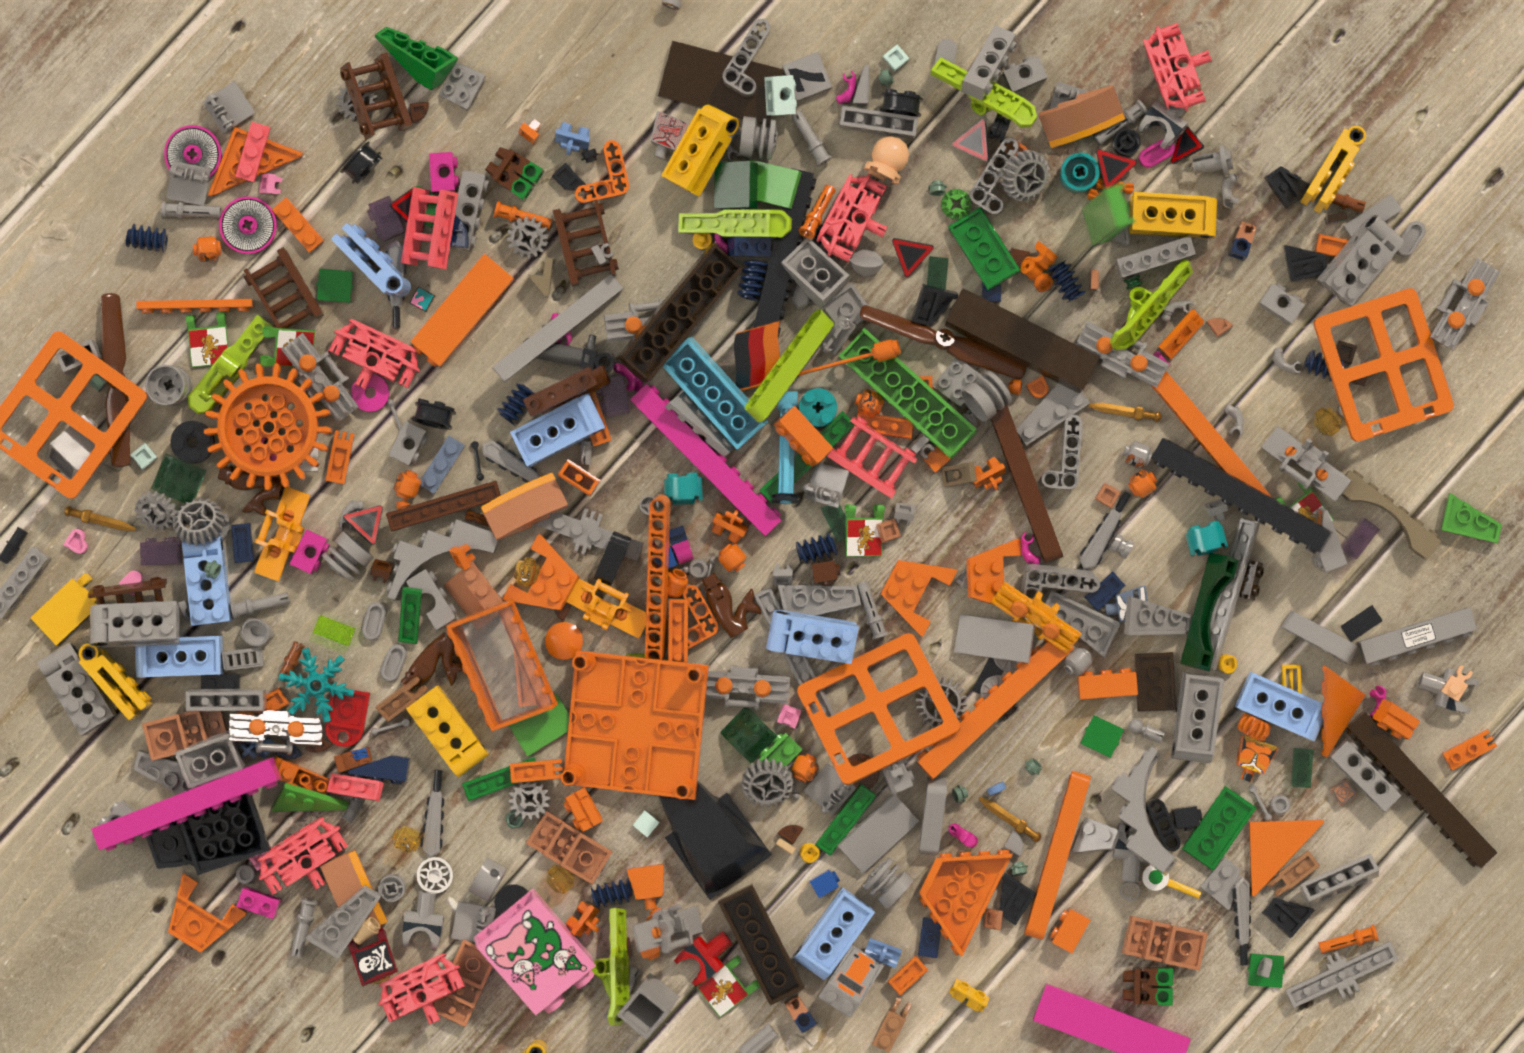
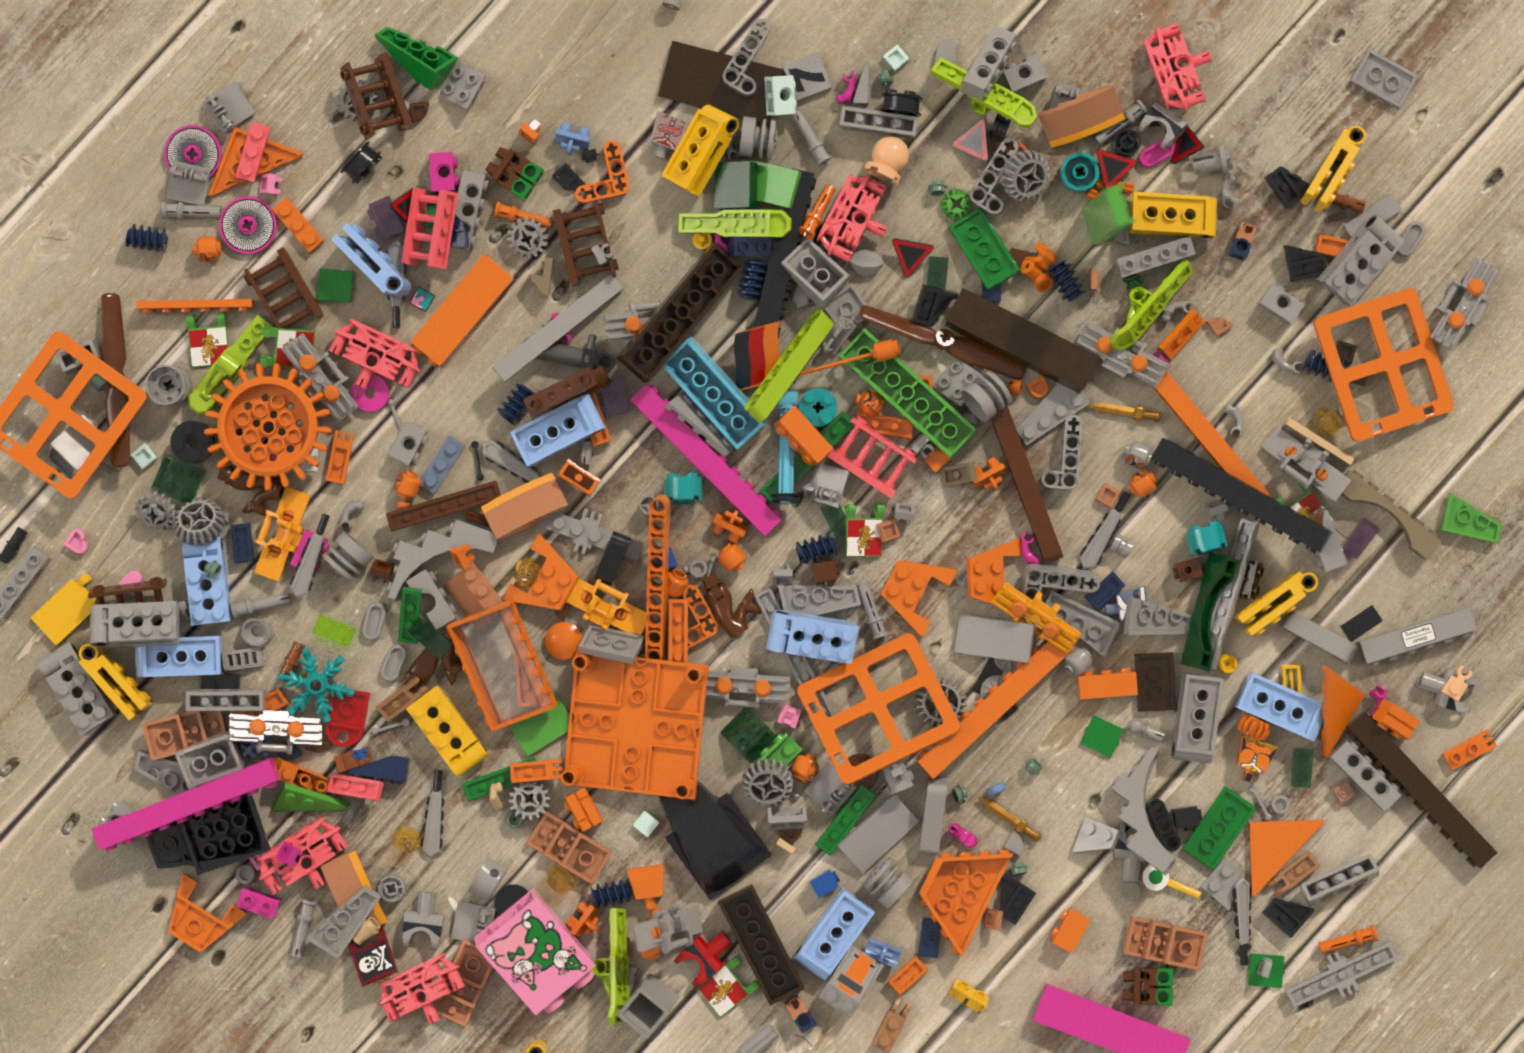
pearl gold sword [64,506,136,531] -> none
clear purple brick [140,537,182,566] -> none
piece [343,505,383,545] -> none
black wheel [411,399,456,430] -> none
white wheel [417,857,453,893] -> none
dark pink piece [613,363,643,392] -> none
leg [669,526,694,564] -> none
yellow tile [799,843,820,863] -> none
orange beam [1024,770,1091,940] -> none
none -> dark pink tile [276,841,303,866]
none -> light grey sword [290,513,330,598]
none -> clear green brick [407,617,452,659]
none -> tan arm [489,782,503,810]
none -> light grey plate [578,625,645,664]
none -> light grey hinge [767,805,807,830]
none -> reddish brown brick [1172,557,1203,582]
none -> yellow hinge [1234,571,1318,636]
none -> tan tile [1283,418,1354,466]
none -> light grey tile [1349,48,1419,110]

